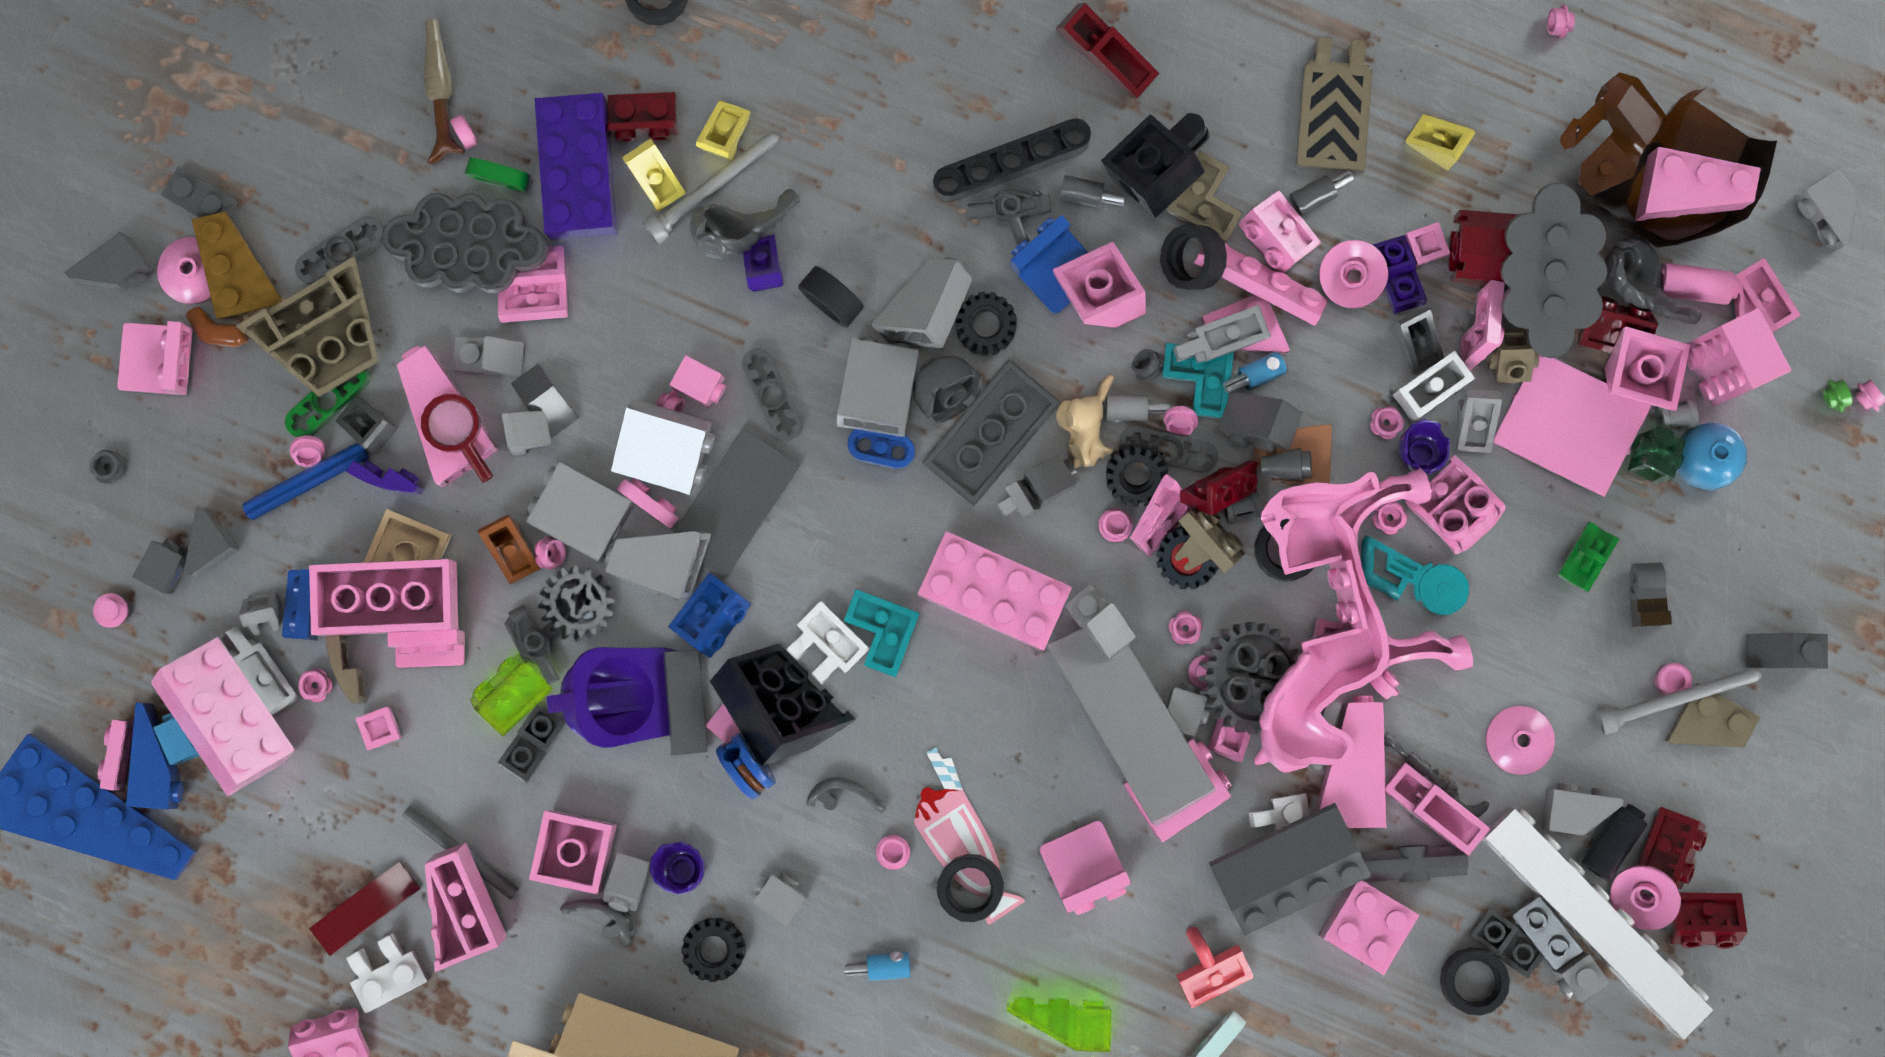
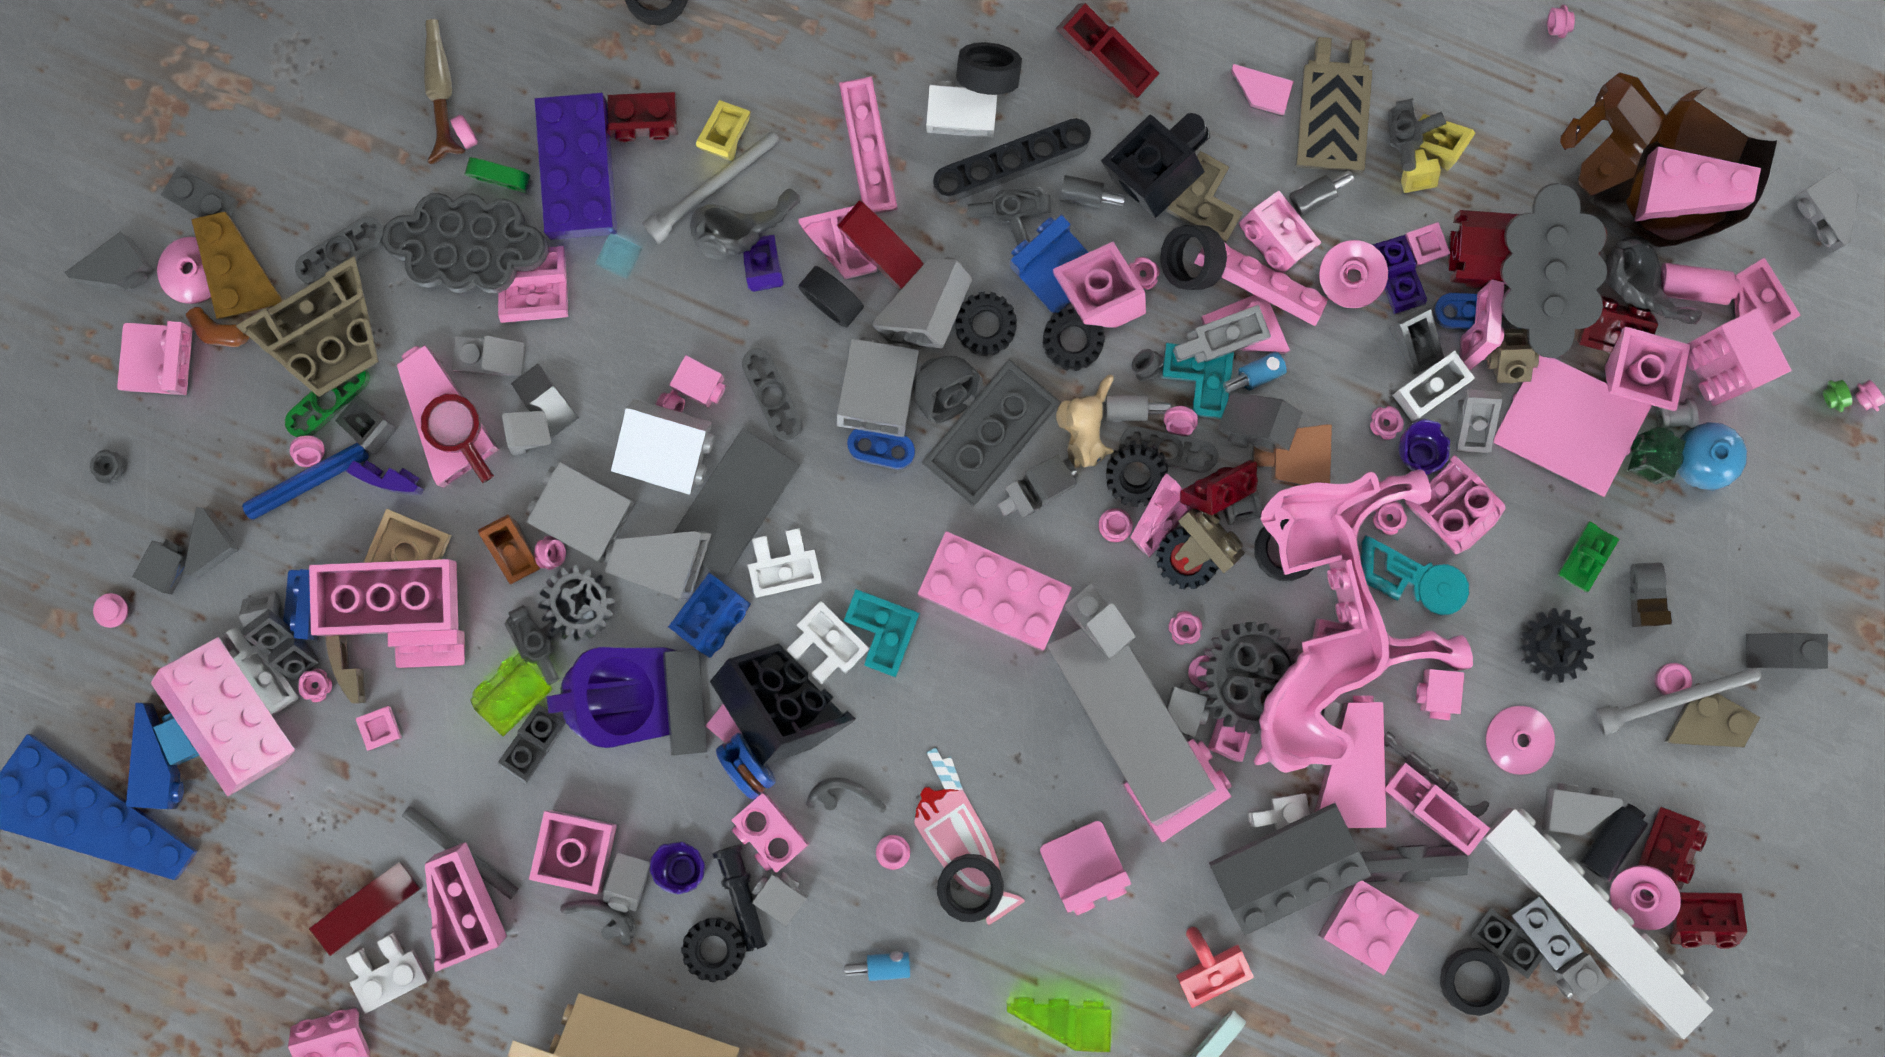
bright pink plate [98,720,134,790] -> none
bright pink plate [616,478,679,529] -> none
light yellow slope [622,139,686,212] -> none
dark grey cone [1261,448,1312,482] -> none
bright pink plate [1370,669,1400,700] -> none
none -> dark grey slope [243,609,319,682]
none -> clear light blue plate [596,233,642,280]
none -> black pin [712,844,768,952]
none -> bright pink brick [731,792,809,873]
none -> white plate [748,528,823,598]
none -> bright pink wing [798,206,878,279]
none -> dark red slope [837,200,924,290]
none -> bright pink tile [839,77,898,214]
none -> white brick [926,81,997,138]
none -> black tyre [956,42,1022,95]
none -> black tyre [1042,307,1105,371]
none -> bright pink plate [1129,257,1160,290]
none -> bright pink tile [1231,64,1294,116]
none -> dark grey piece [1389,98,1447,171]
none -> light yellow tile [1401,149,1441,193]
none -> bright pink brick [1416,669,1464,720]
none -> blue plate [1433,293,1503,329]
none -> black gear [1517,608,1595,683]

